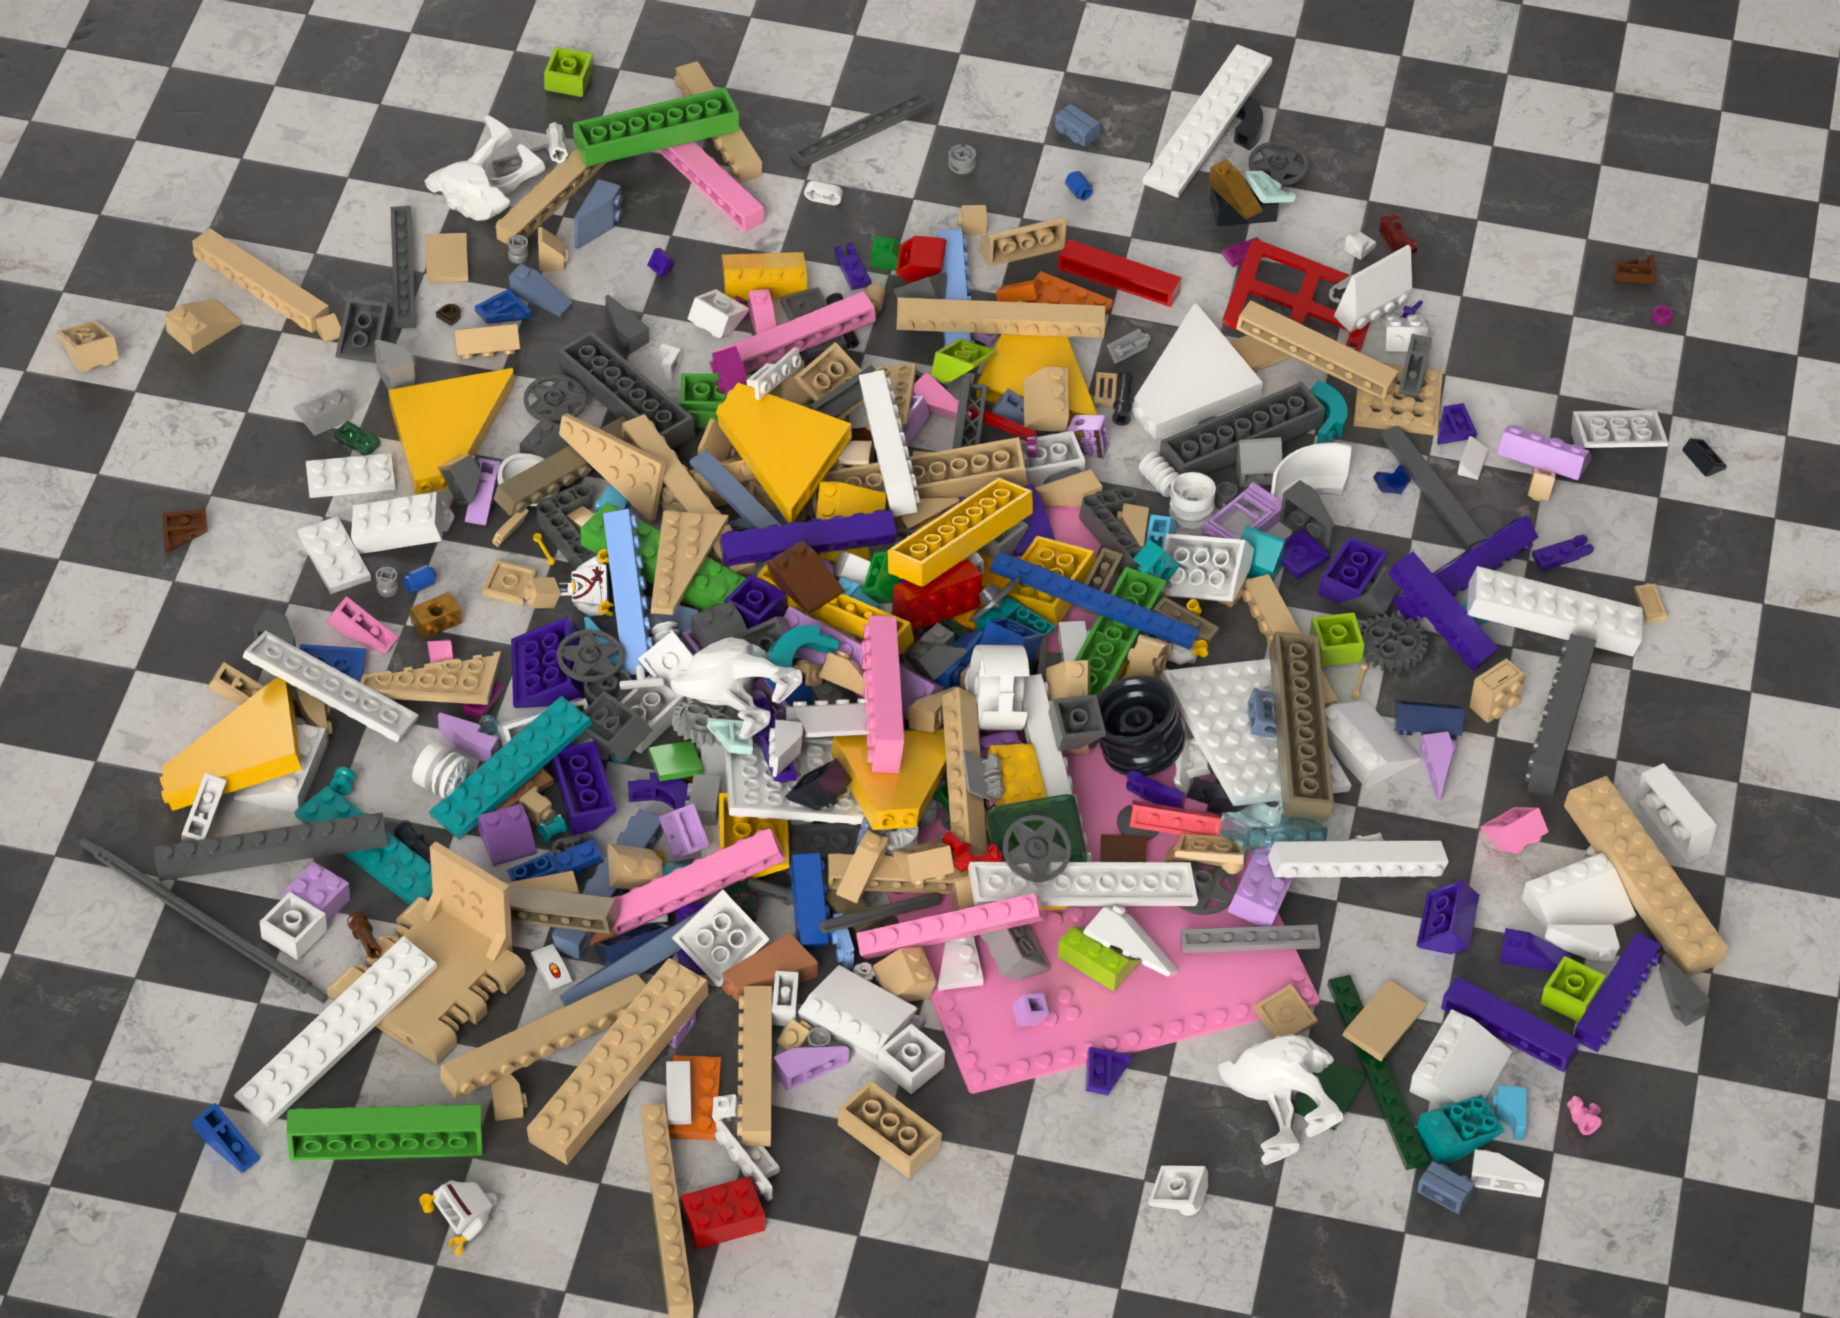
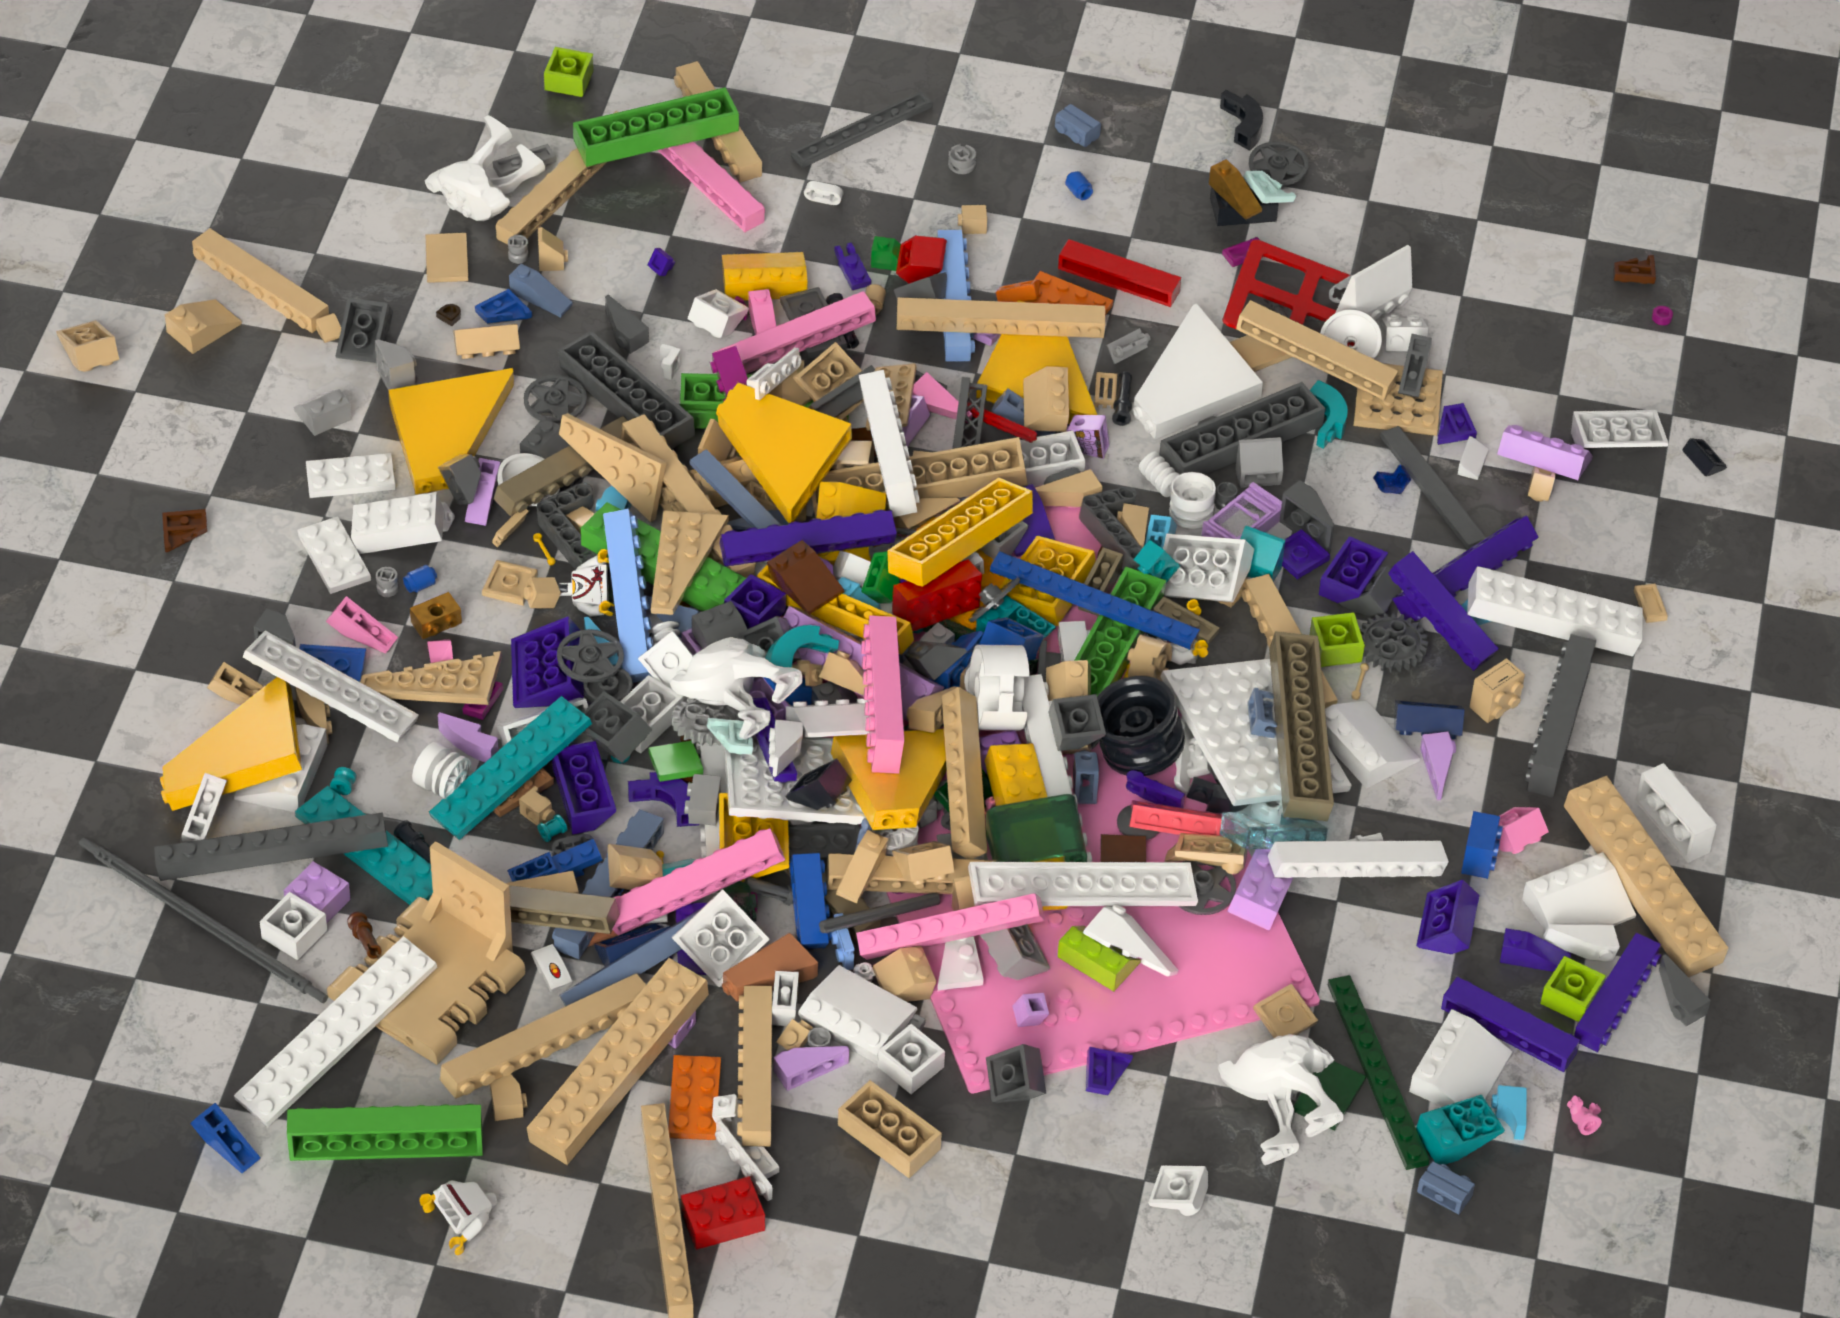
clear green plate [334,421,381,455] -> none
dark grey plate [390,206,416,328] -> none
clear light blue plate [477,715,499,736] -> none
medium lavender slope [478,804,537,866] -> none
white axle [546,122,568,163] -> none
sand blue slope [574,179,623,249] -> none
white piece [619,665,665,690] -> none
lavender window [658,803,710,860] -> none
white tile [666,1061,691,1125] -> none
lime slope [931,338,997,383] -> none
red pin [942,831,1003,873] -> none
light grey hinge [962,750,1004,804] -> none
tan slope [980,217,1067,267] -> none
dark grey wheel [1002,815,1071,882] -> none
magenta tile [1027,436,1037,458] -> none
white plate [1143,44,1272,198] -> none
light grey plate [1180,925,1320,953] -> none
white panel [1271,443,1352,501] -> none
tan tile [1342,979,1427,1061] -> none
white bracket [1345,232,1376,260] -> none
clear red hinge [1379,214,1417,254] -> none
dark purple hand [1402,300,1423,318] -> none
white slope [1470,1149,1544,1197] -> none
dark purple hinge [1532,535,1594,571] -> none
none -> dark grey slope [986,1044,1046,1103]
none -> sand blue torso [1073,750,1099,804]
none -> white dish [1320,310,1382,359]
none -> blue brick [1461,811,1503,879]

